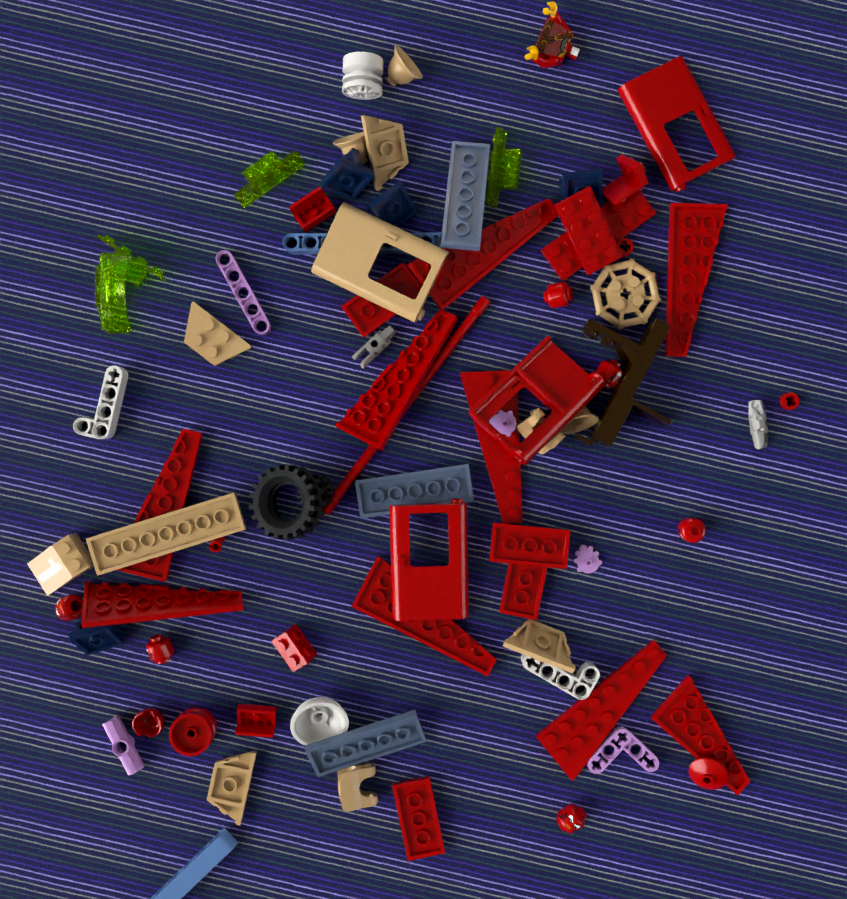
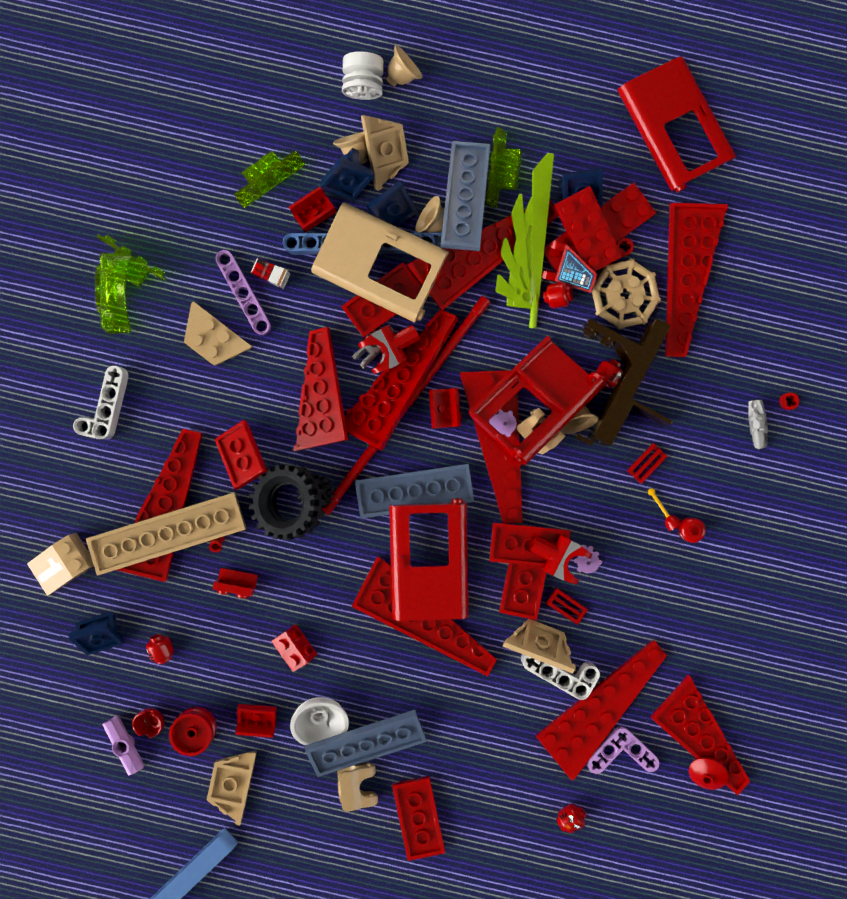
red head [55,594,83,621] -> none
red wing [81,581,243,628] -> none
torso [525,1,580,69] -> none
red bracket [603,154,649,205] -> none
none -> red bracket [213,568,258,599]
none -> red tile [214,420,267,490]
none -> leg [251,258,290,289]
none -> red wing [293,327,348,452]
none -> red connector [358,325,420,374]
none -> tan hat [415,196,444,233]
none -> red bracket [429,388,462,429]
none -> lime animal [495,153,554,329]
none -> red connector [529,535,592,585]
none -> flag [542,240,598,293]
none -> red tile [545,587,588,625]
none -> red tile [626,443,667,484]
none -> hinge [648,488,681,531]

